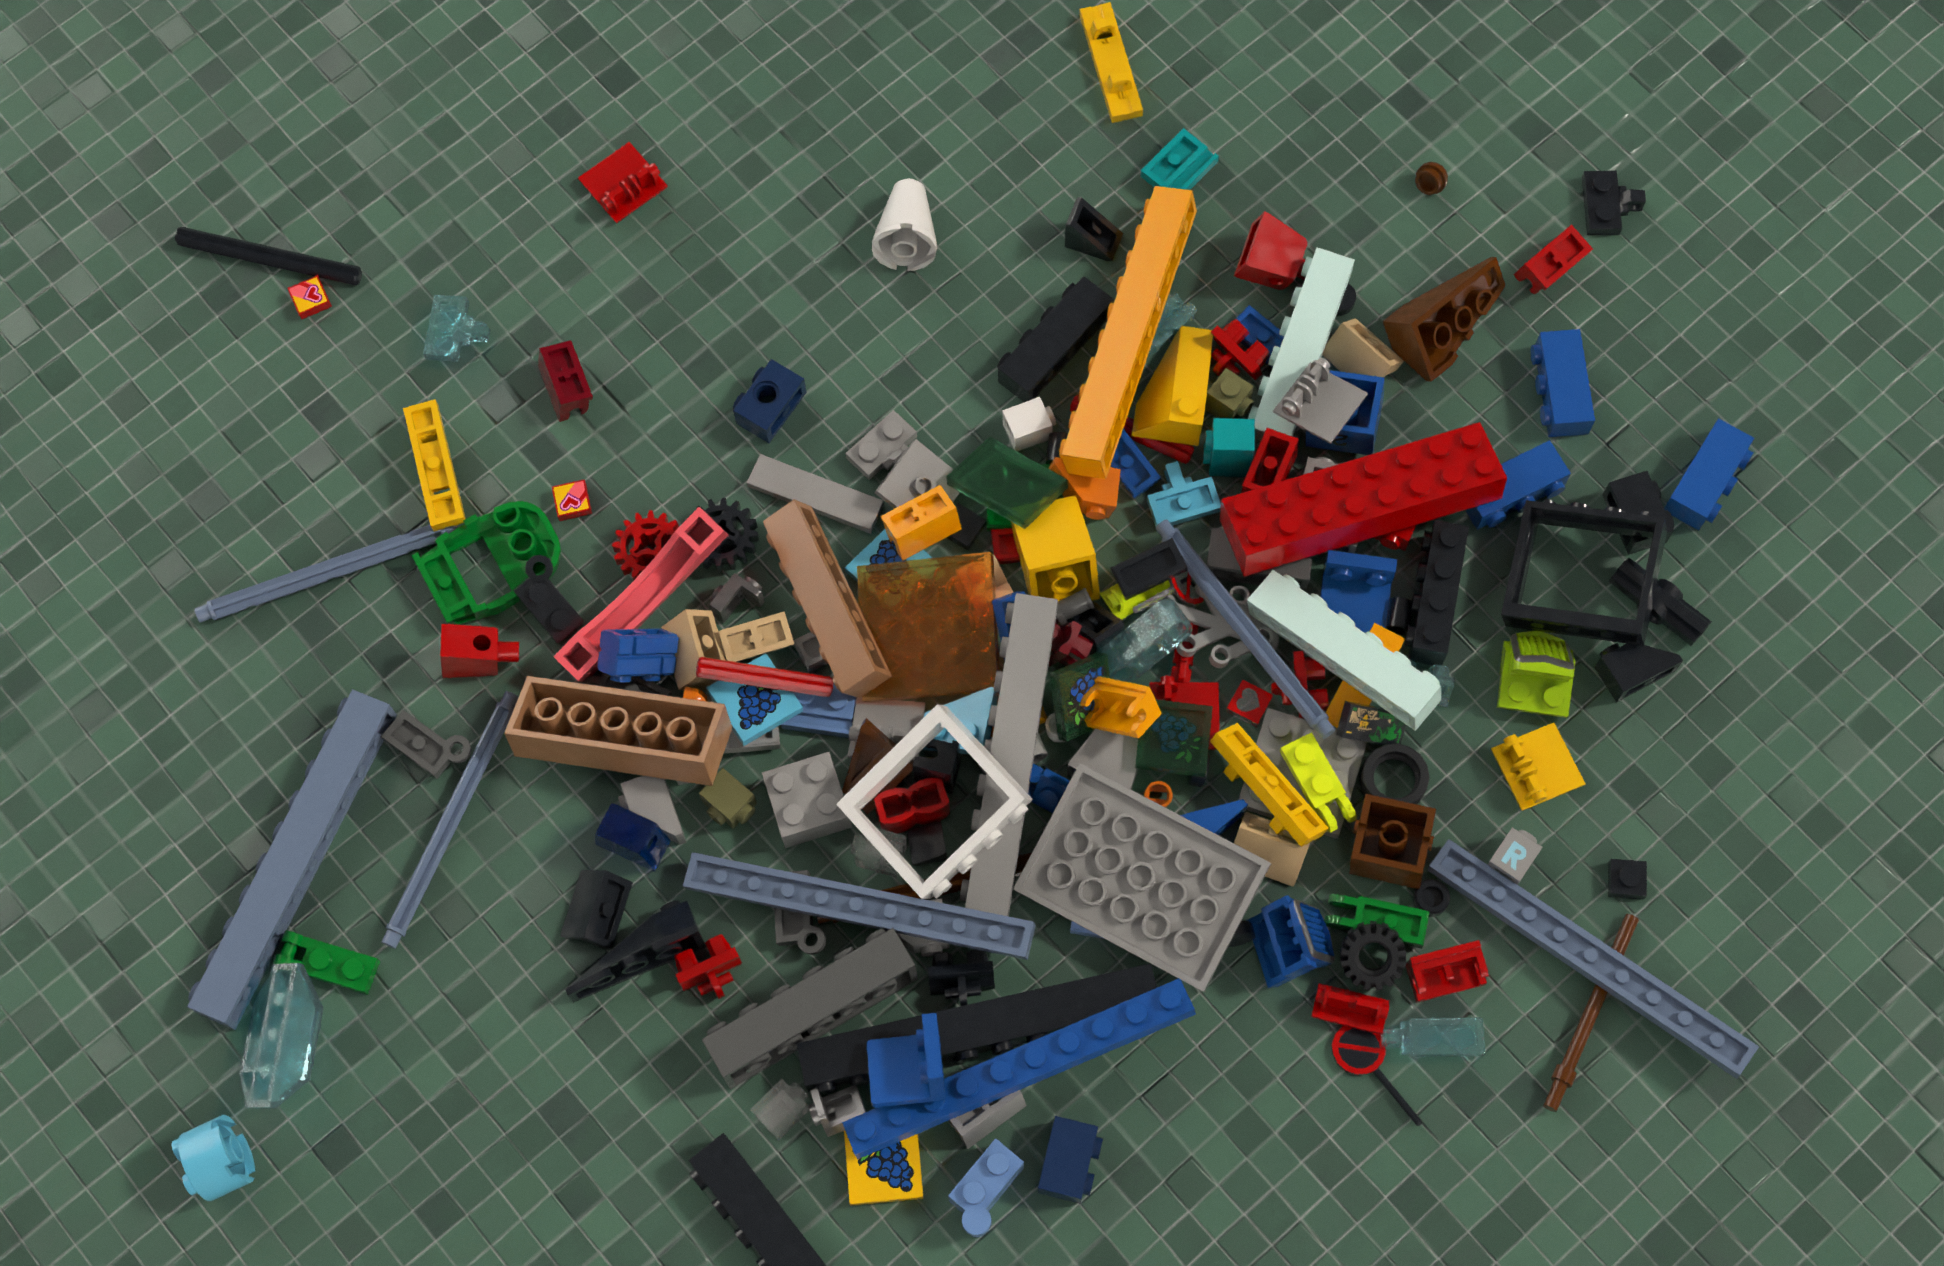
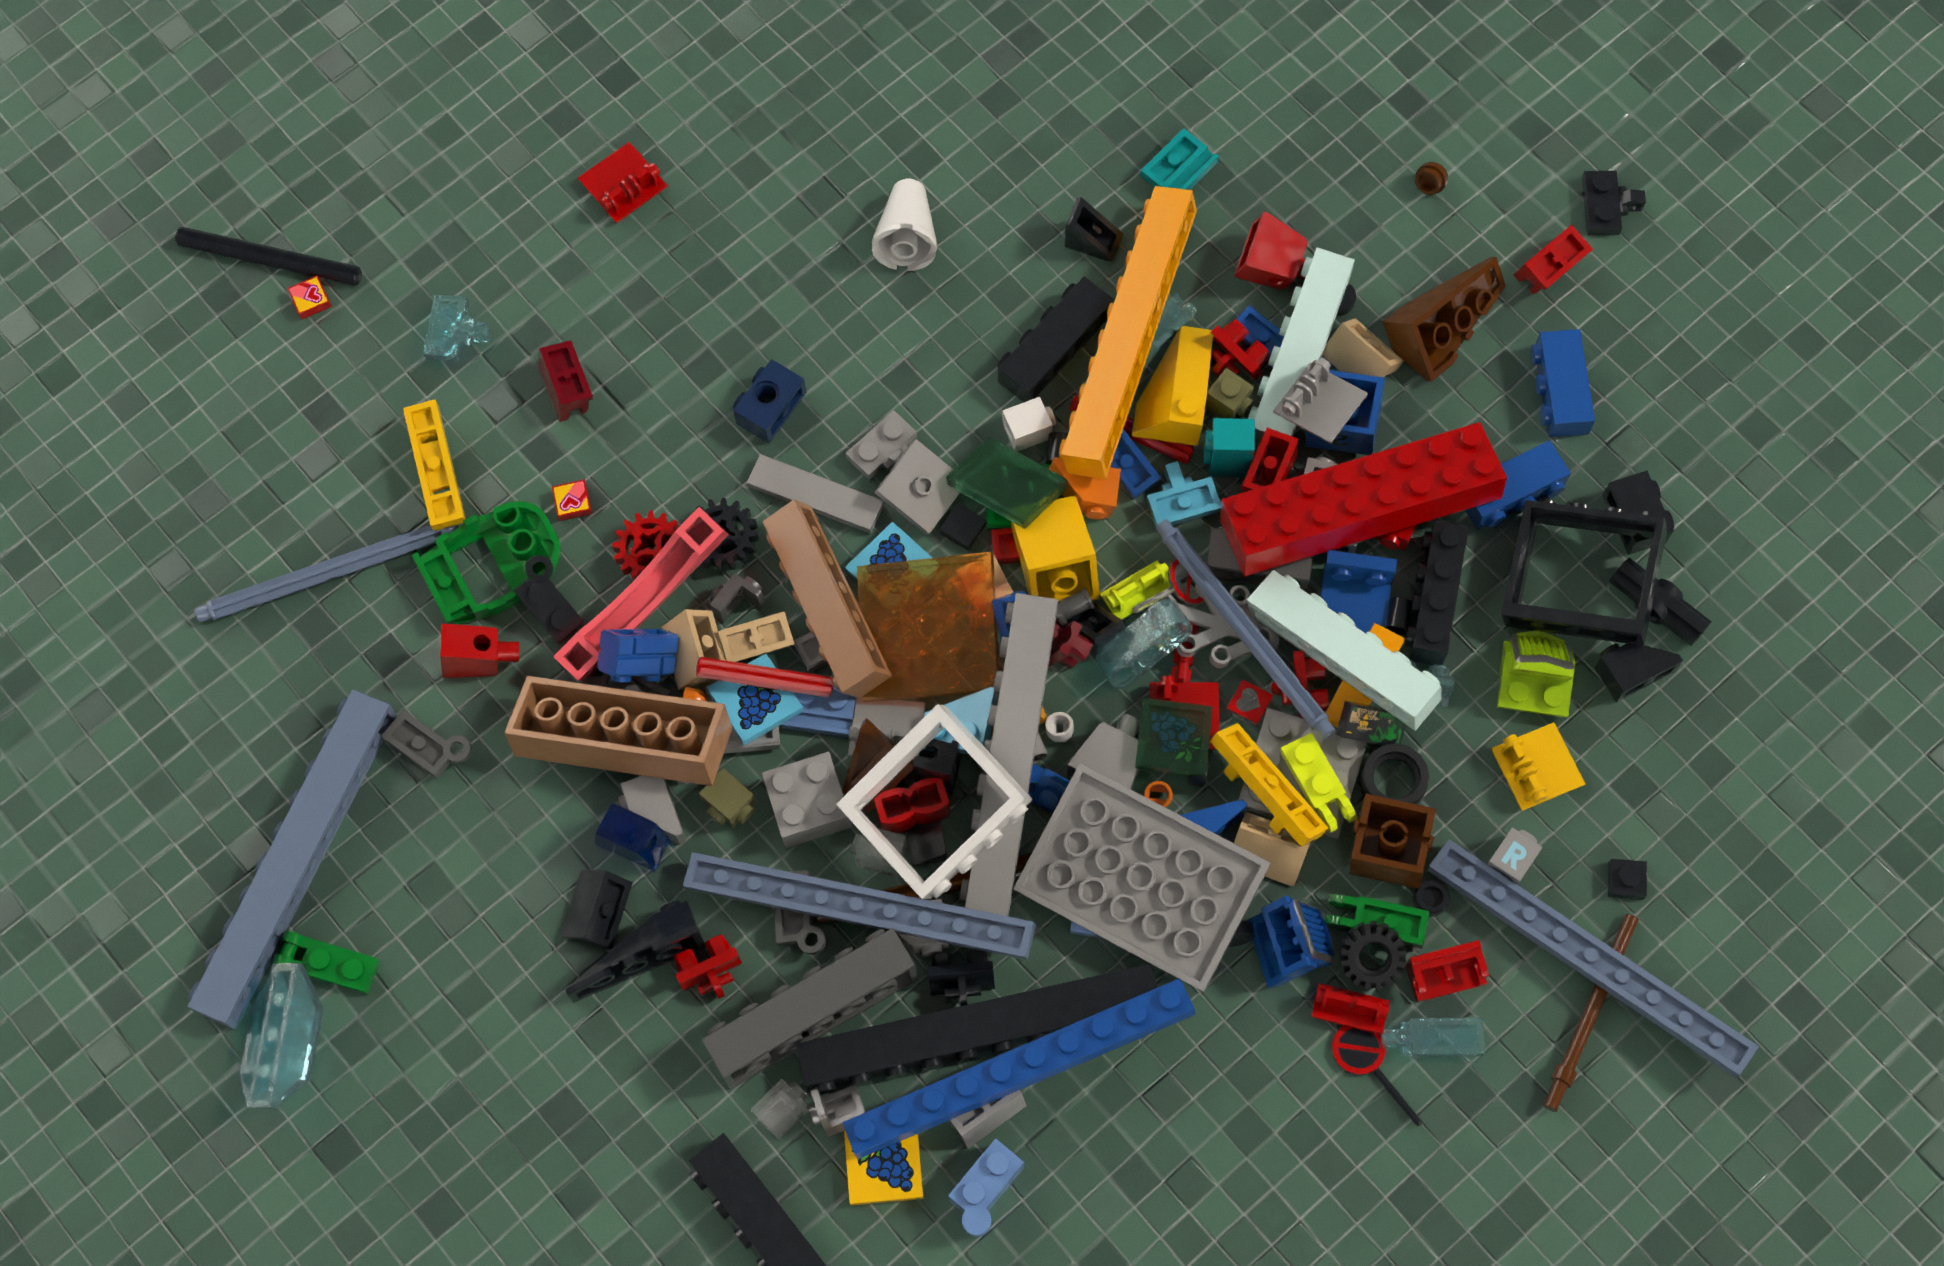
medium azure brick [172,1115,255,1201] -> none
sand blue piece [381,691,518,949] -> none
blue bracket [867,1013,946,1108] -> none
light orange hinge [881,485,962,561] -> none
dark blue brick [1038,1116,1103,1204] -> none
clear green tile [1050,652,1110,742] -> none
yellow hinge [1080,2,1143,123] -> none
light orange hinge [1080,676,1162,739] -> none
black tile [1110,538,1188,600] -> none
blue brick [1664,418,1754,531] -> none

